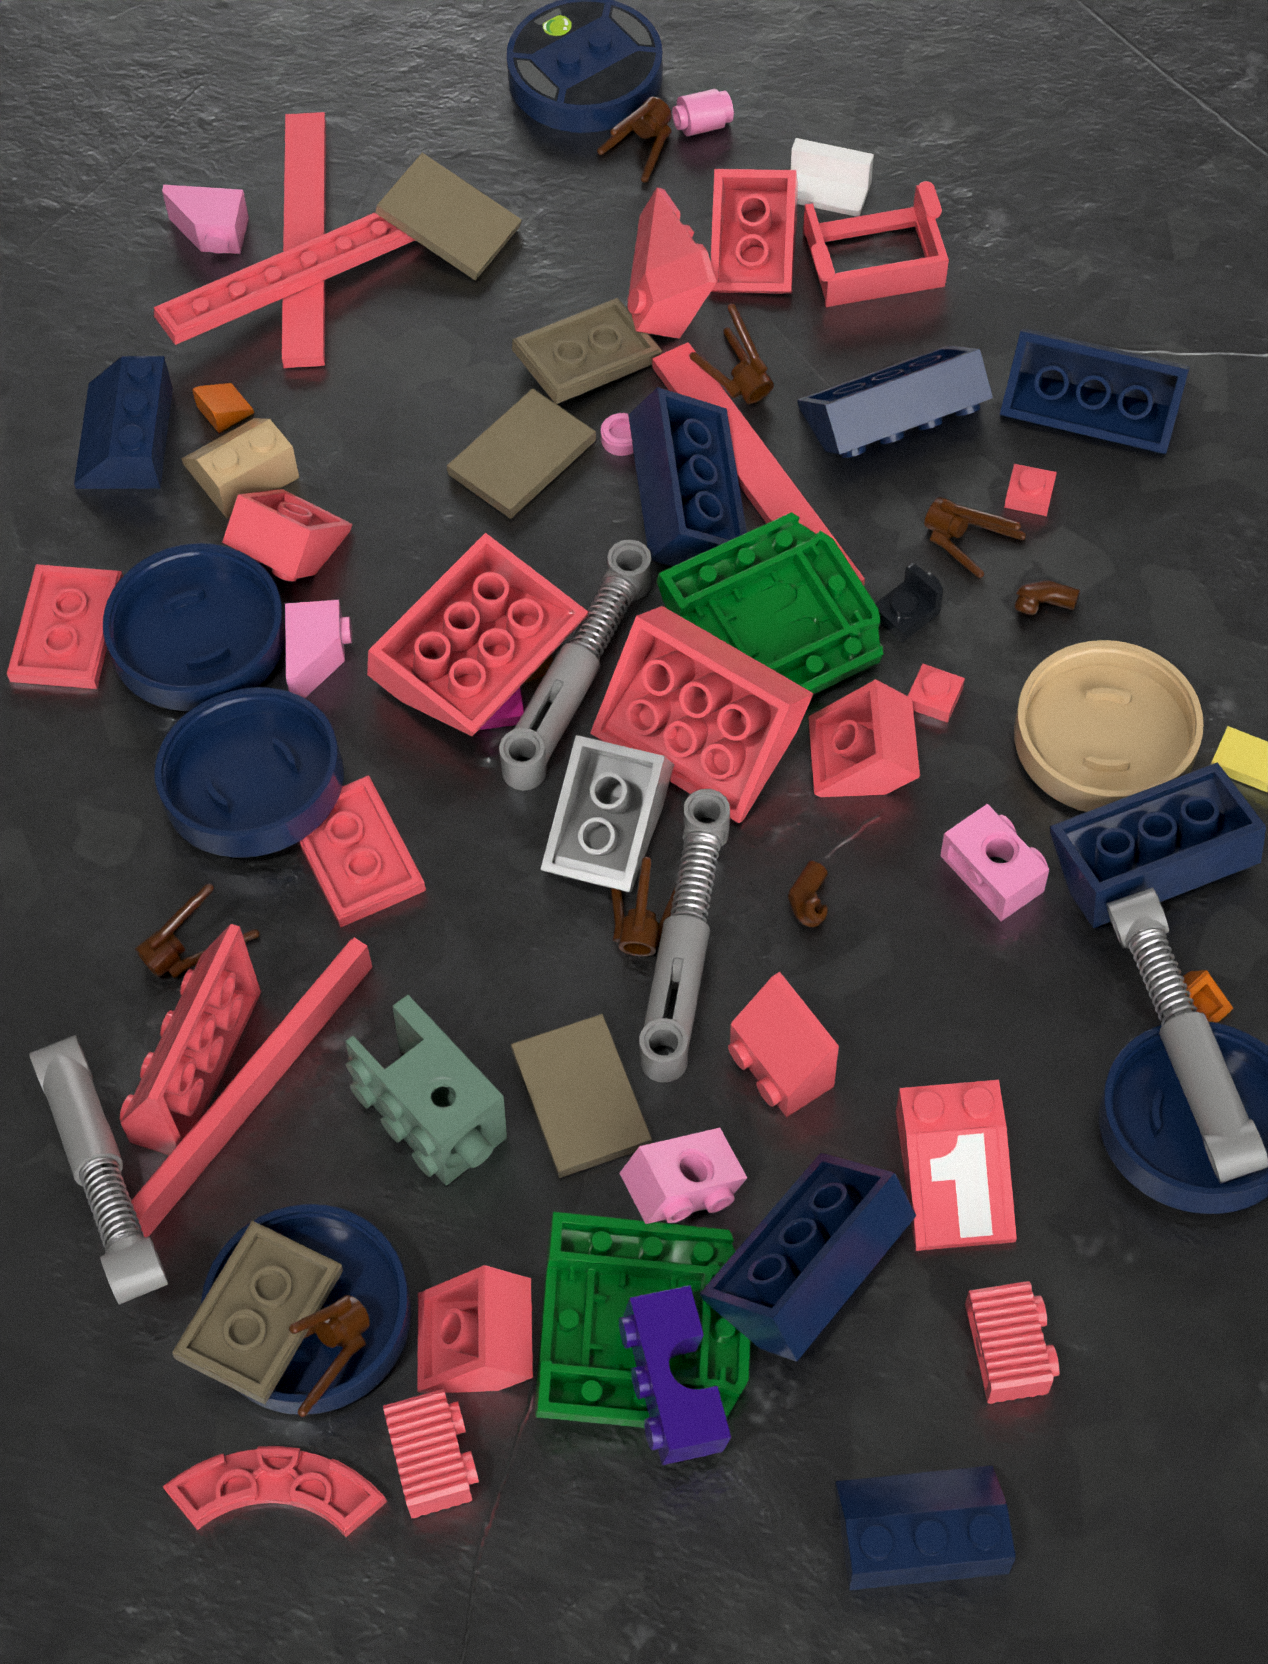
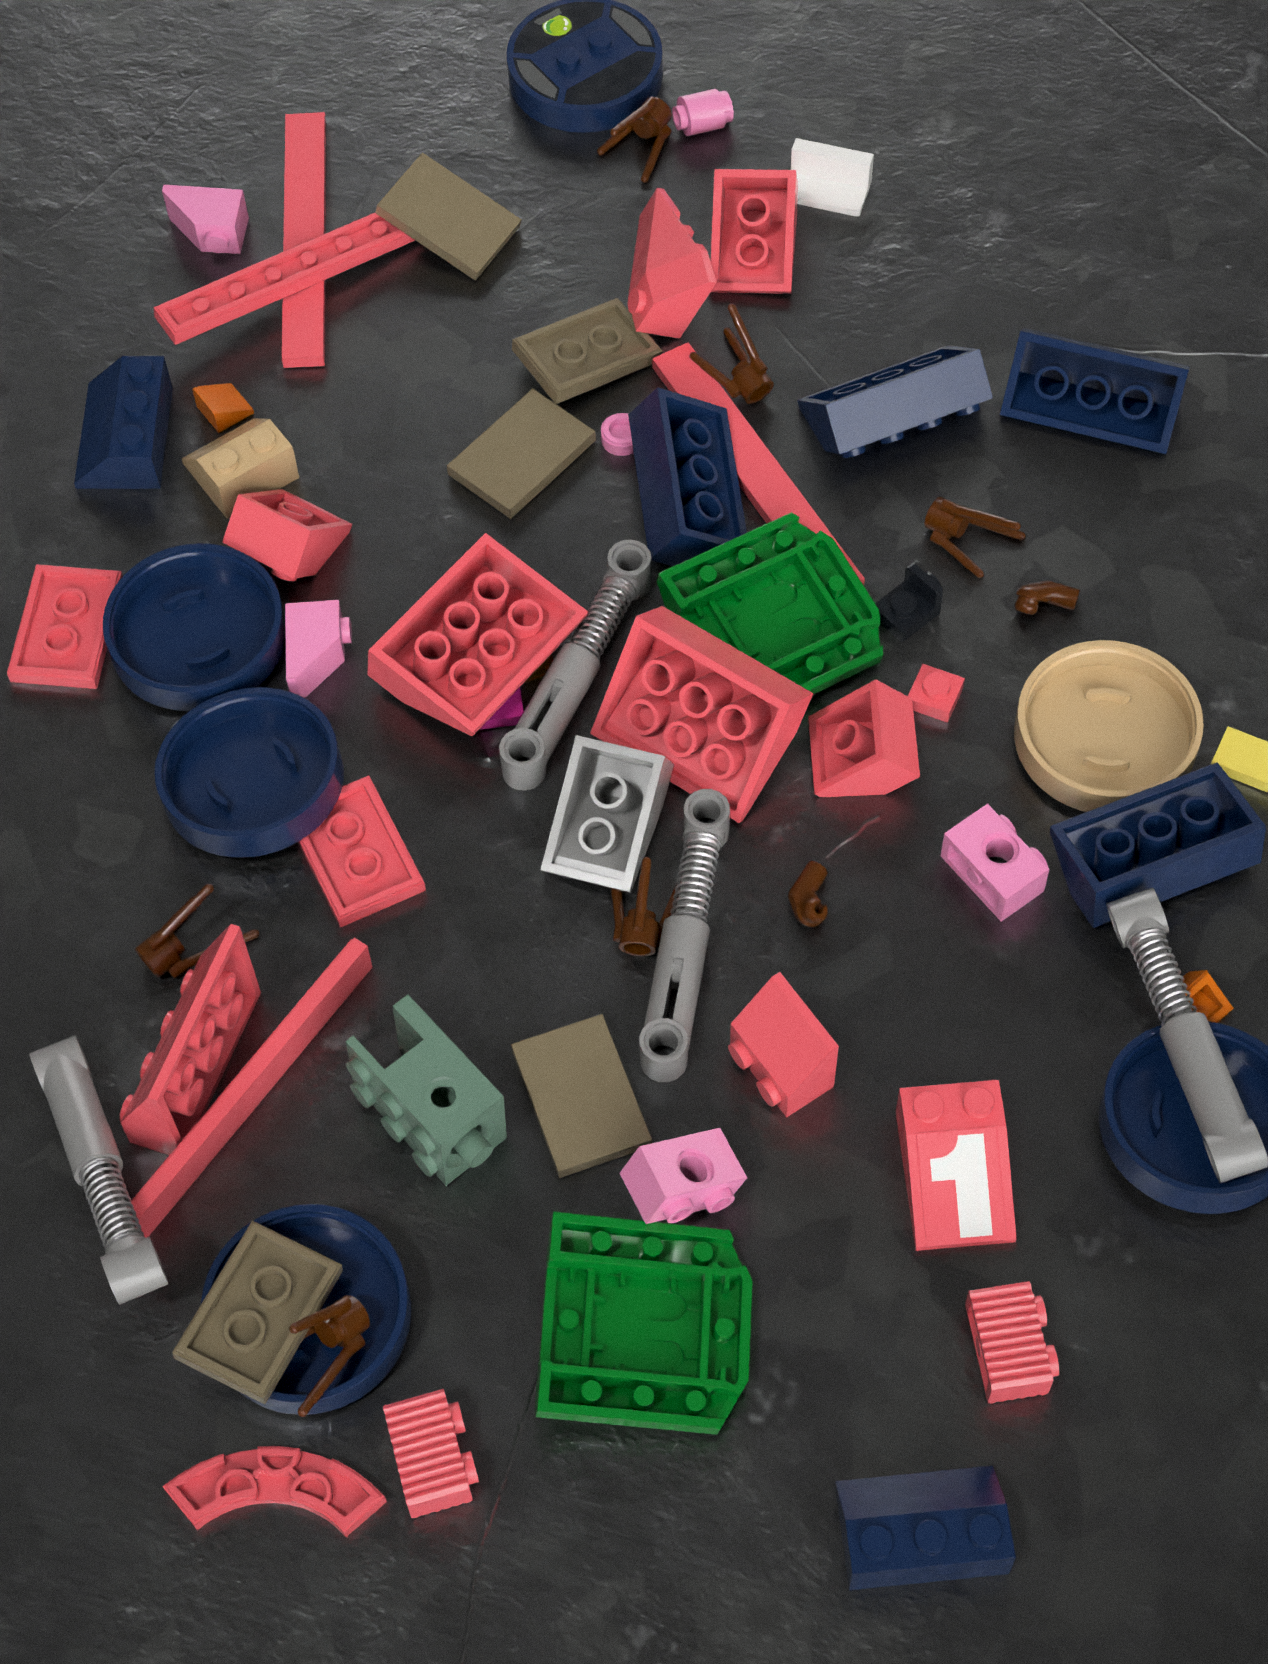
coral slope [417,1265,533,1394] -> none
dark purple arch [619,1285,731,1465] -> none
dark blue slope [700,1153,916,1361] -> none
coral piece [803,181,949,307] -> none
coral plate [1004,464,1057,516] -> none

